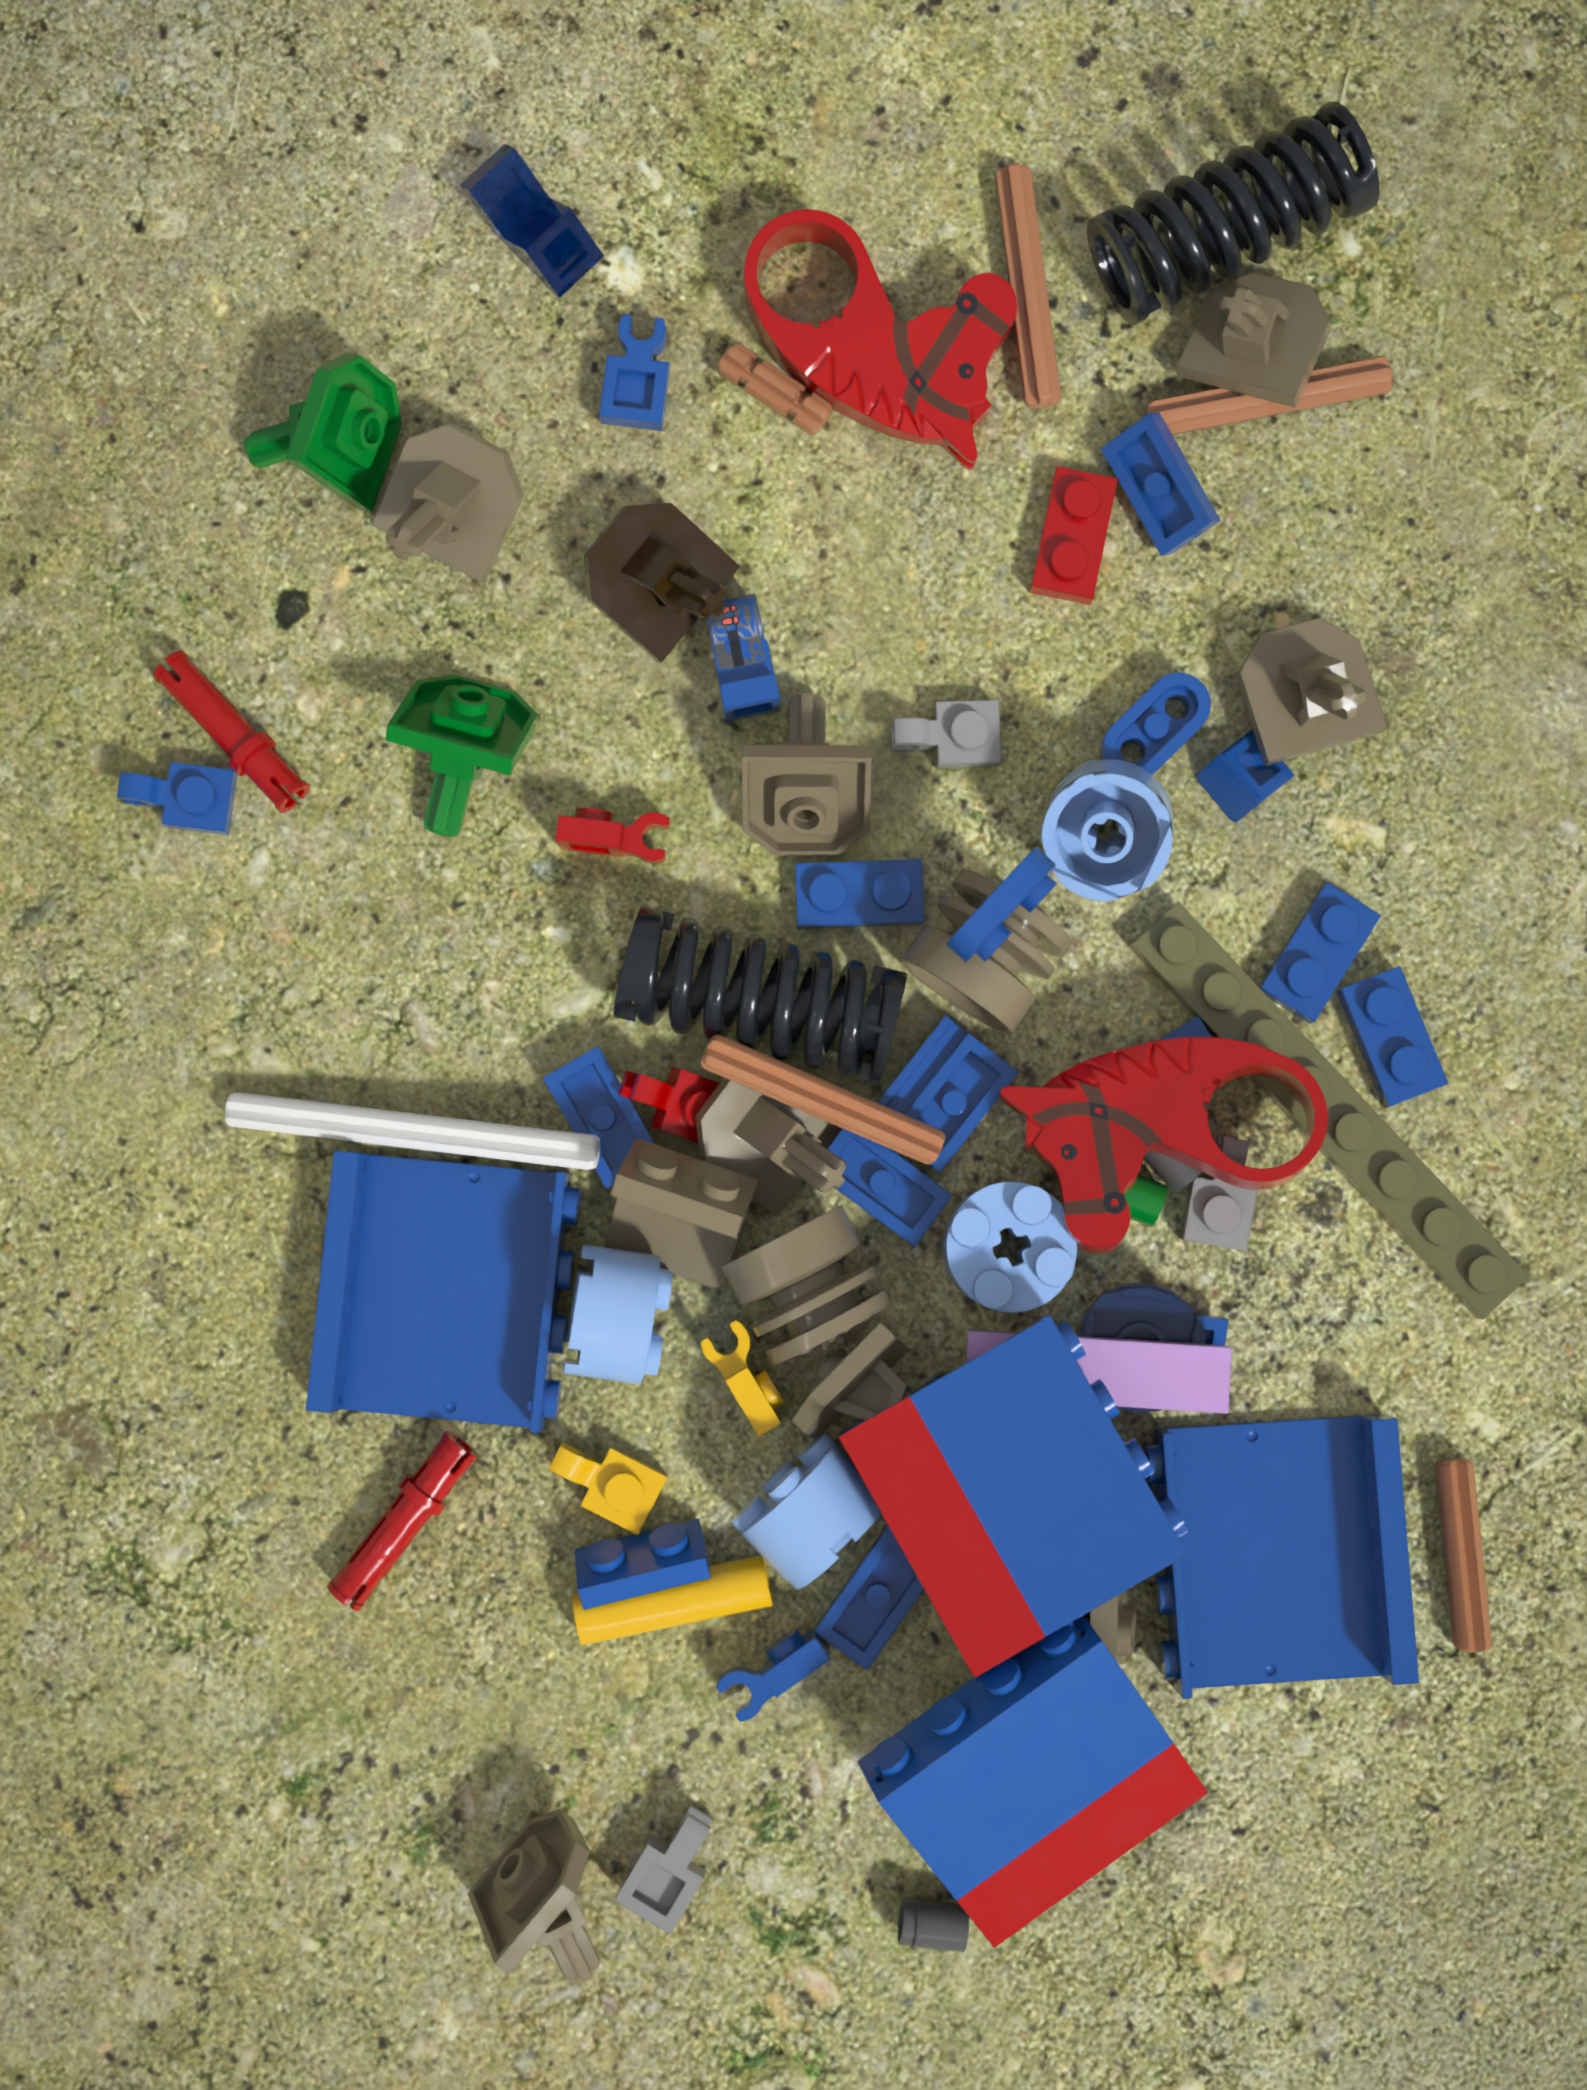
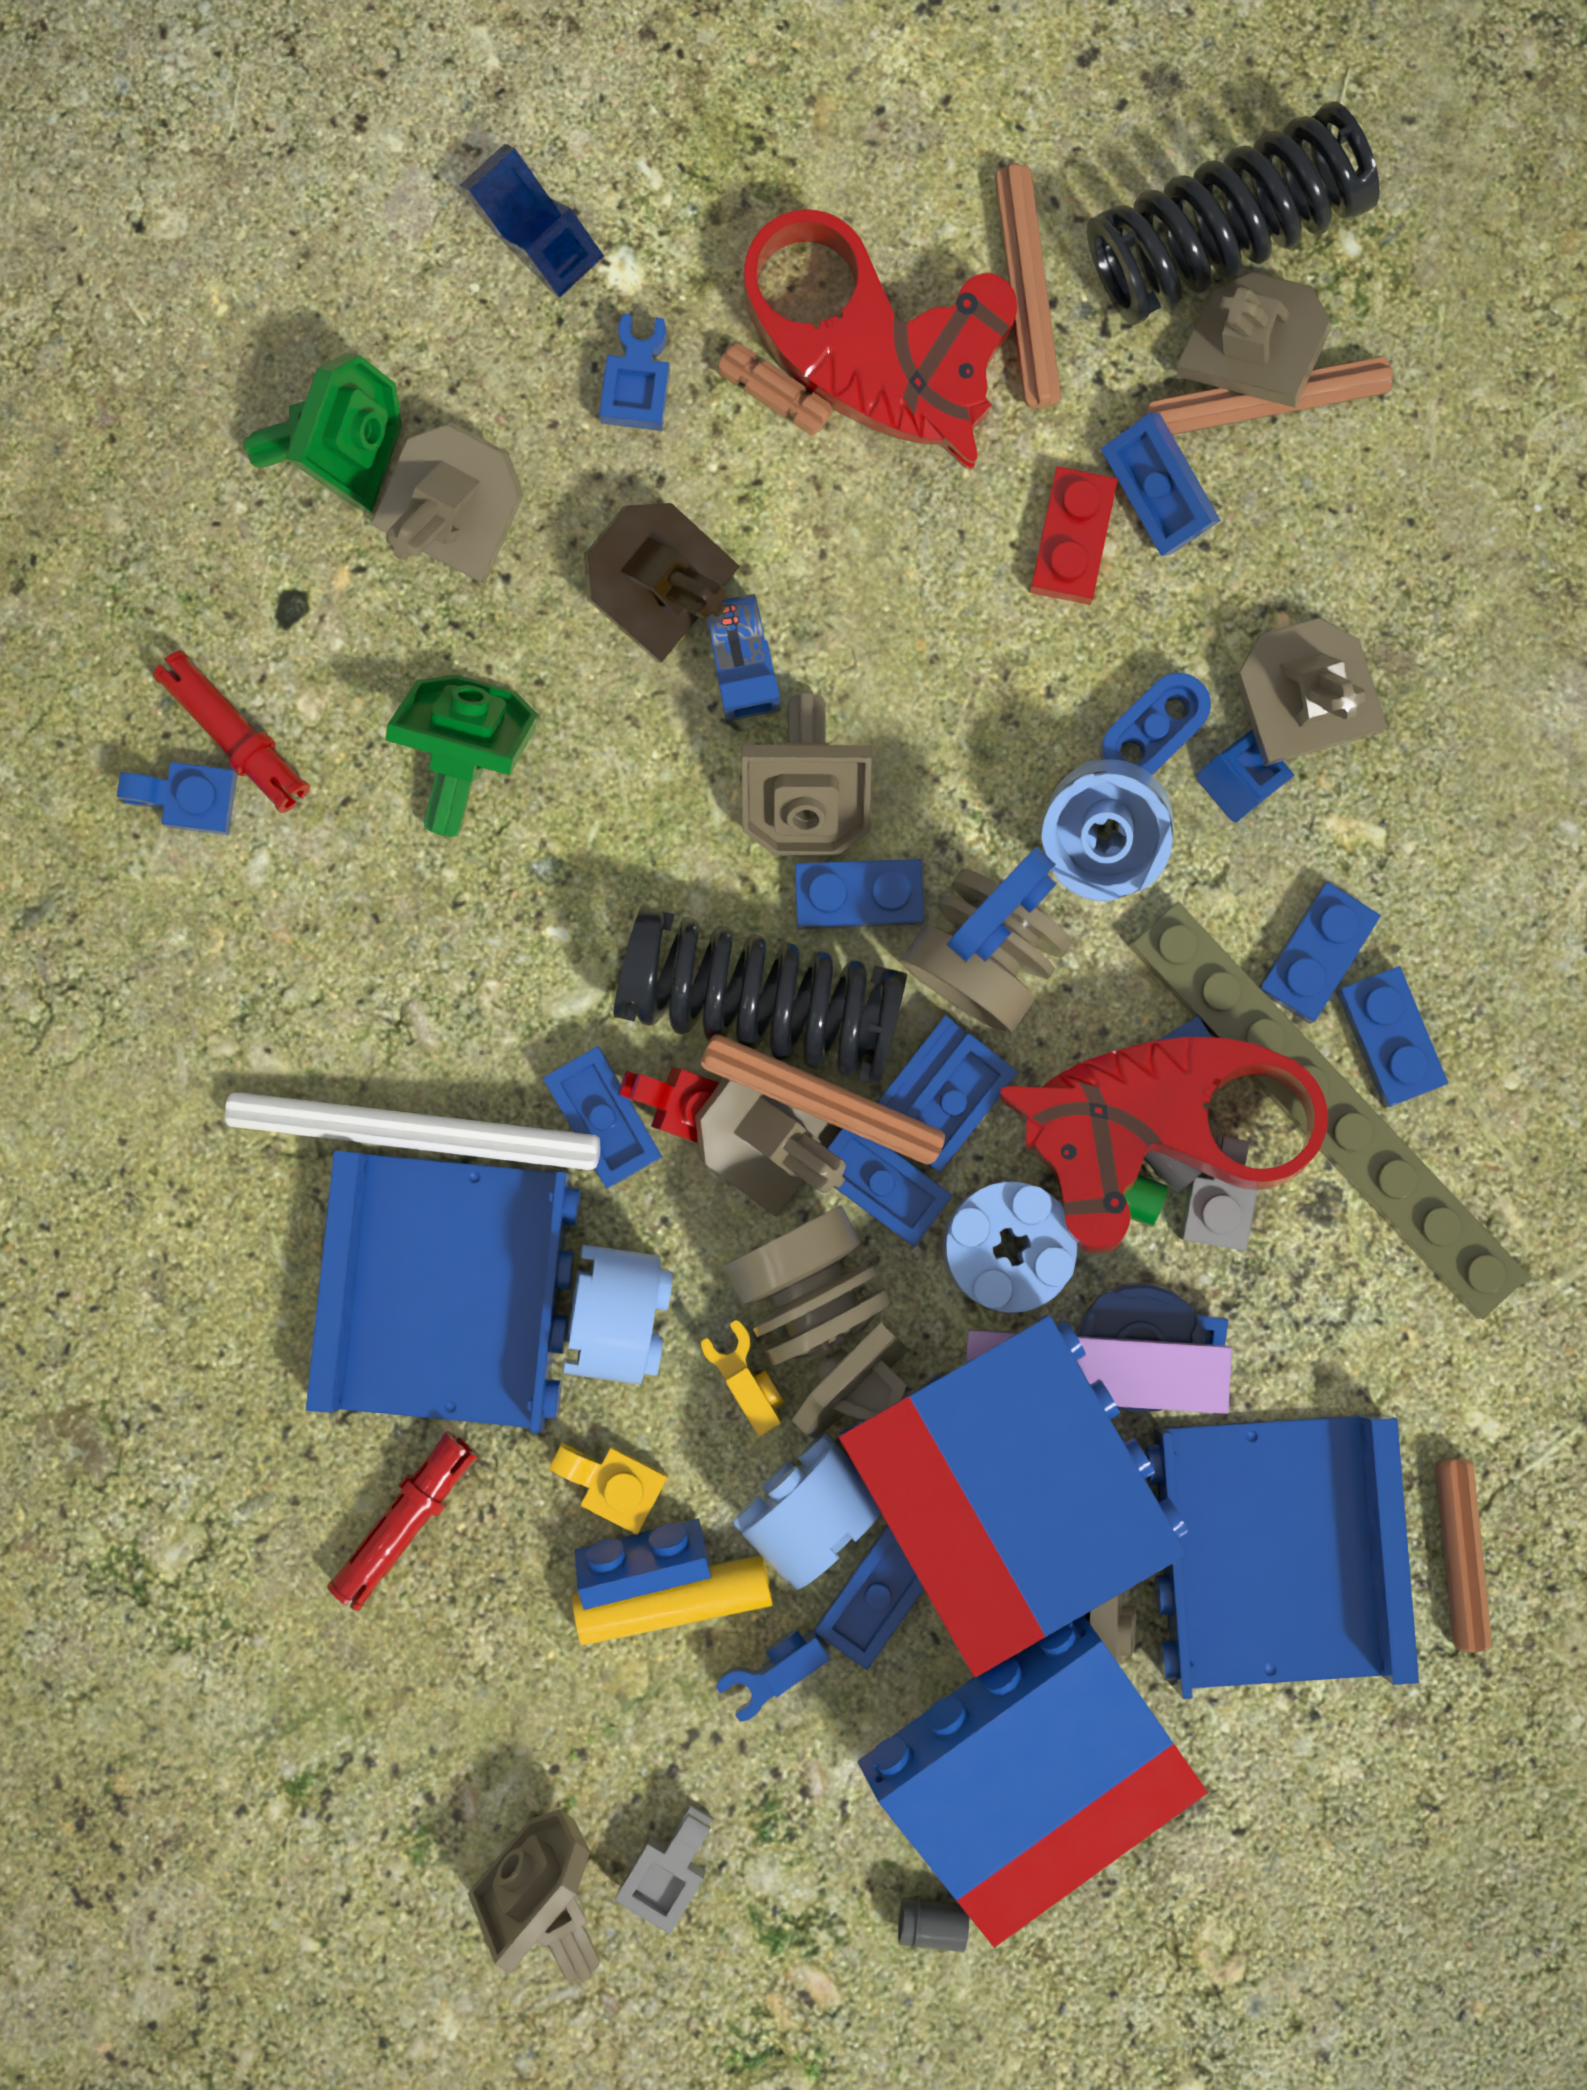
red plate [555,808,671,864] -> none
dark tan bracket [605,1138,758,1288] -> none
light grey plate [890,700,1001,769] -> none

